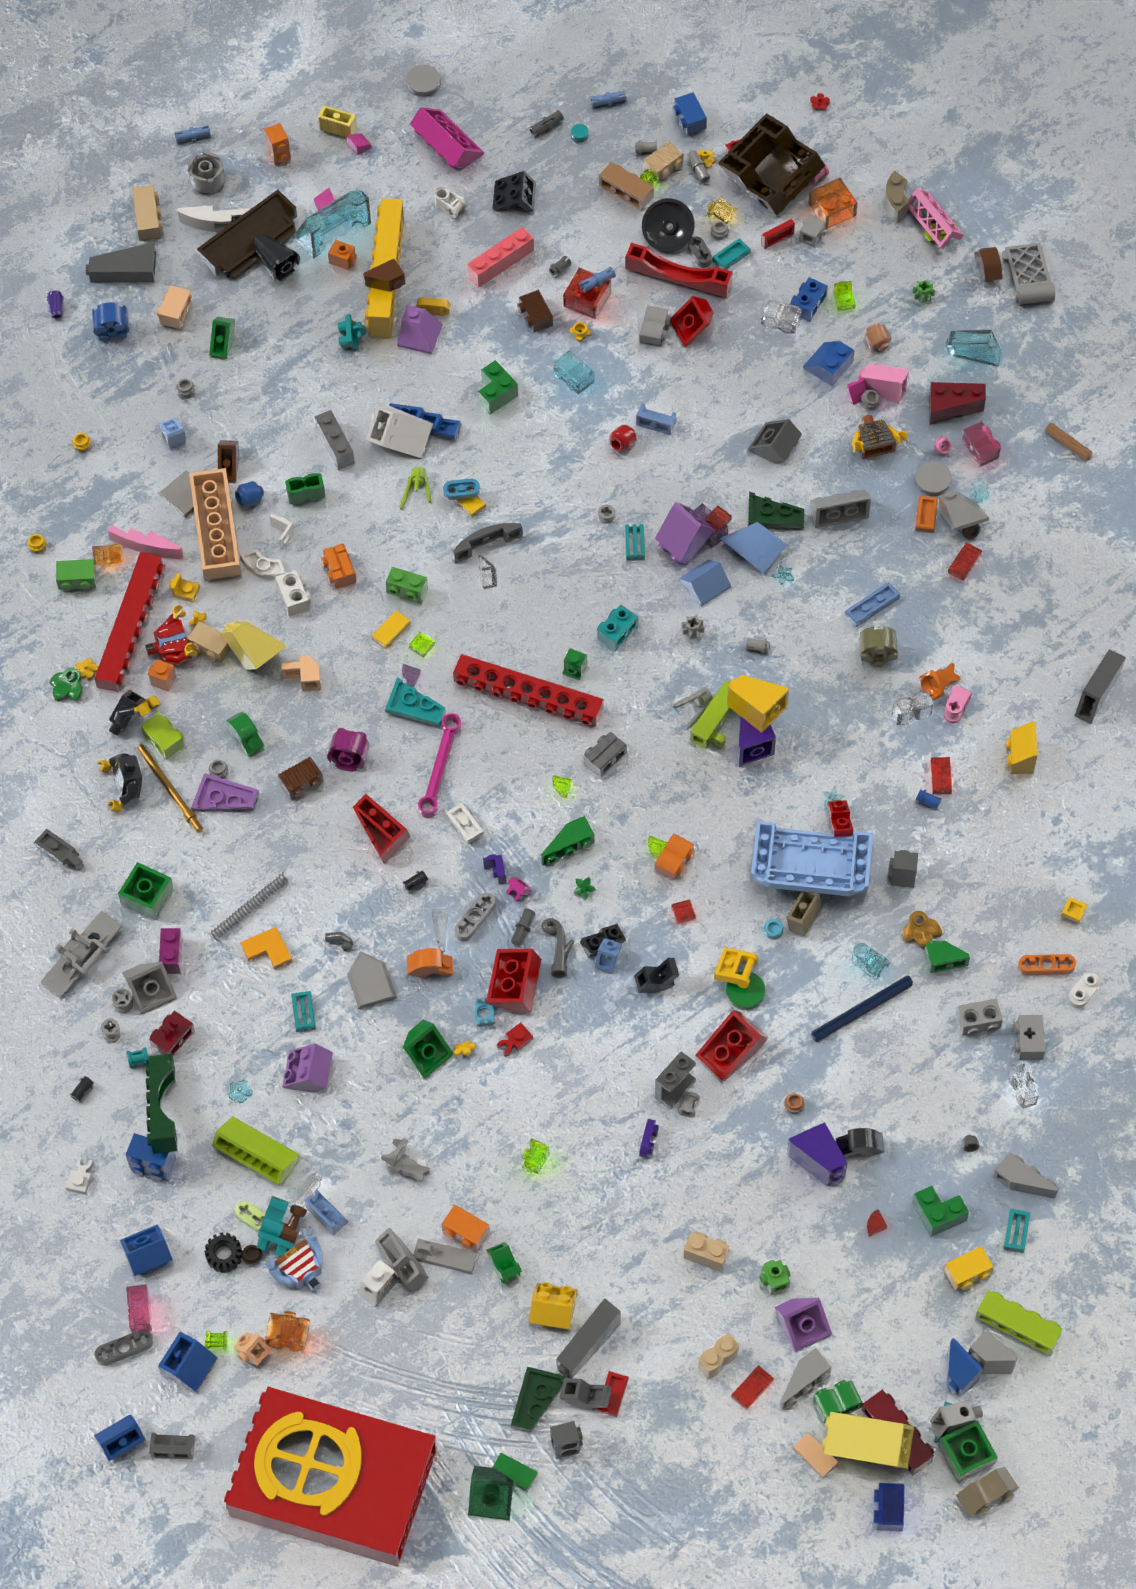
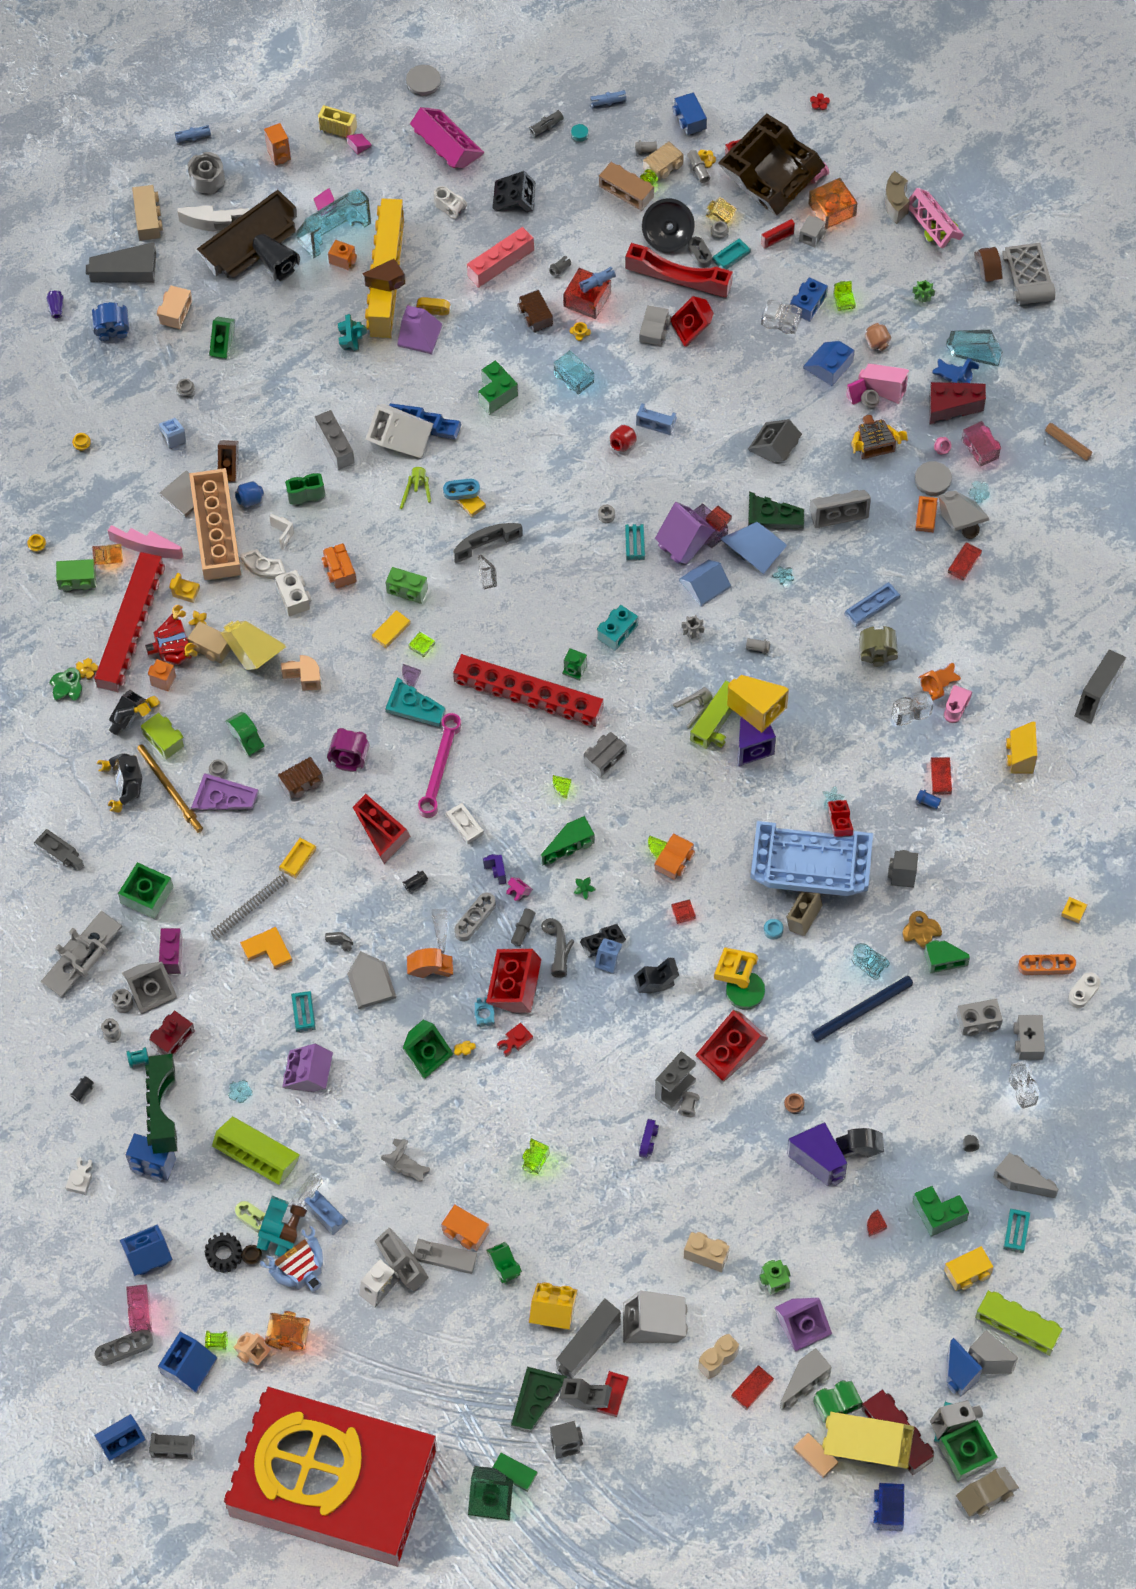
none -> yellow tile [279,837,317,879]
none -> light grey slope [623,1290,688,1343]
none -> blue hair [932,358,980,383]

